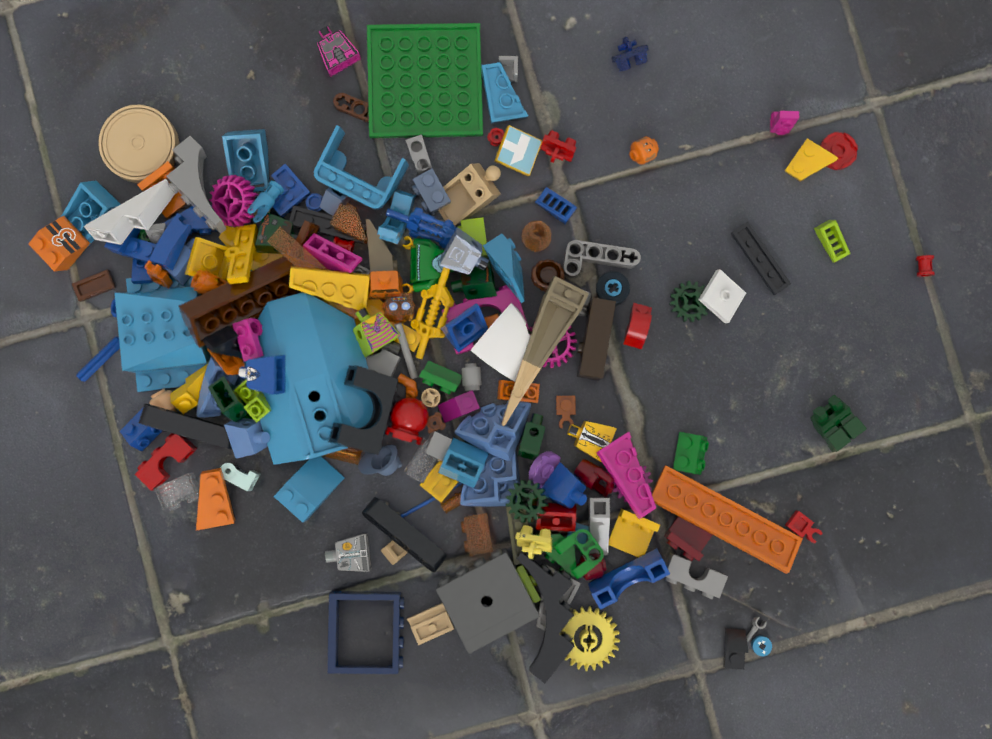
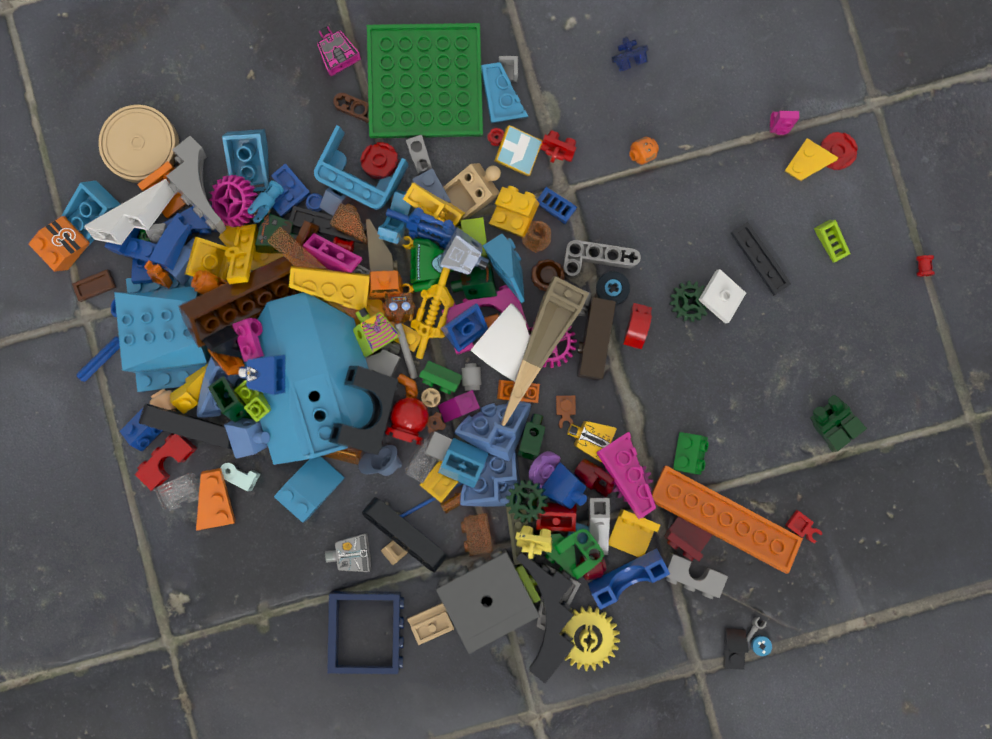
none -> red tile [360,142,399,179]
none -> yellow slope [403,182,465,228]
none -> yellow plate [489,185,539,238]

